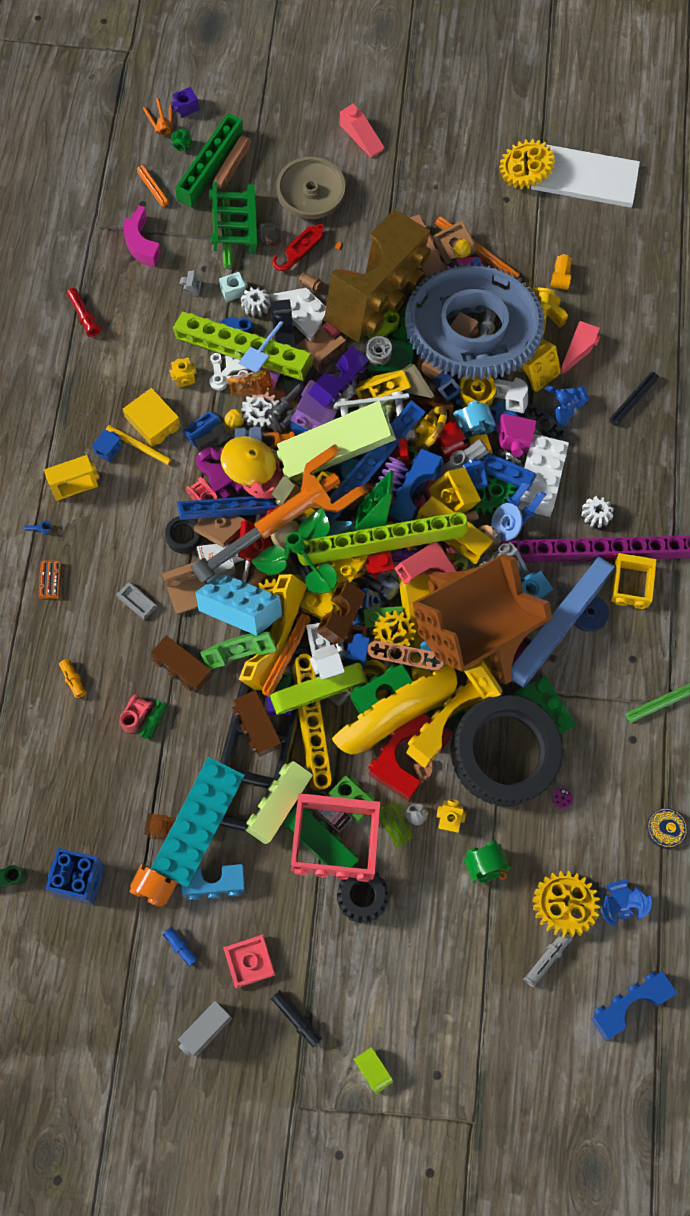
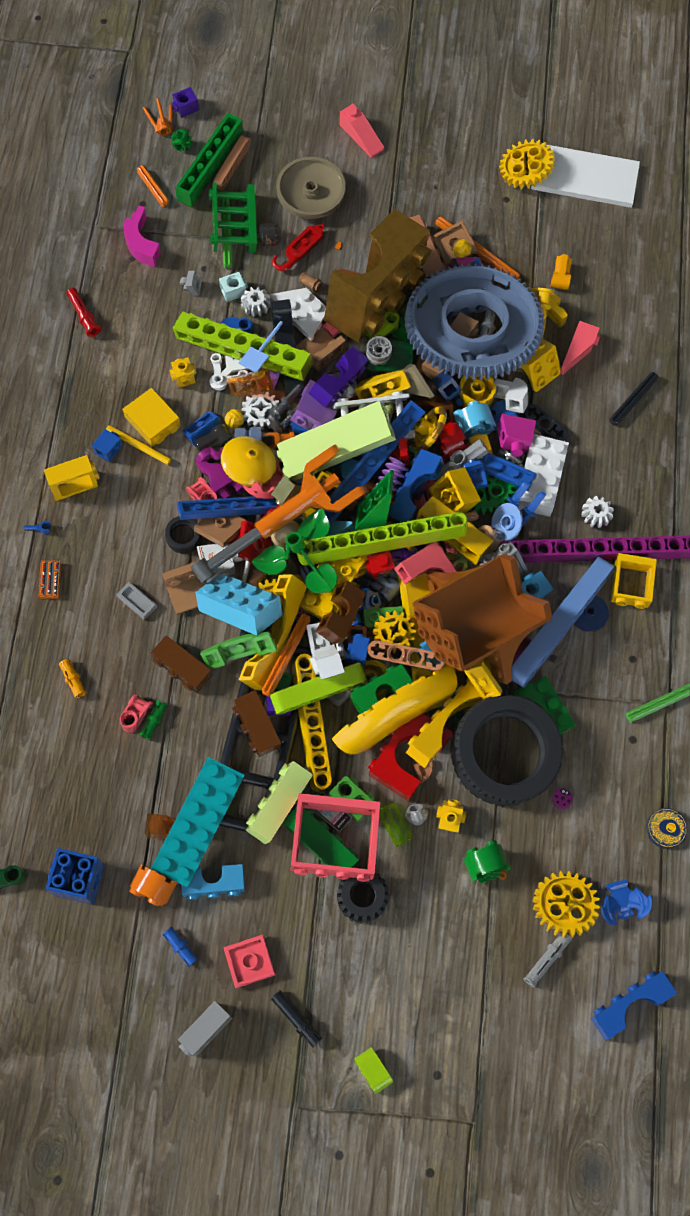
blue animal [544,385,589,427] -> none

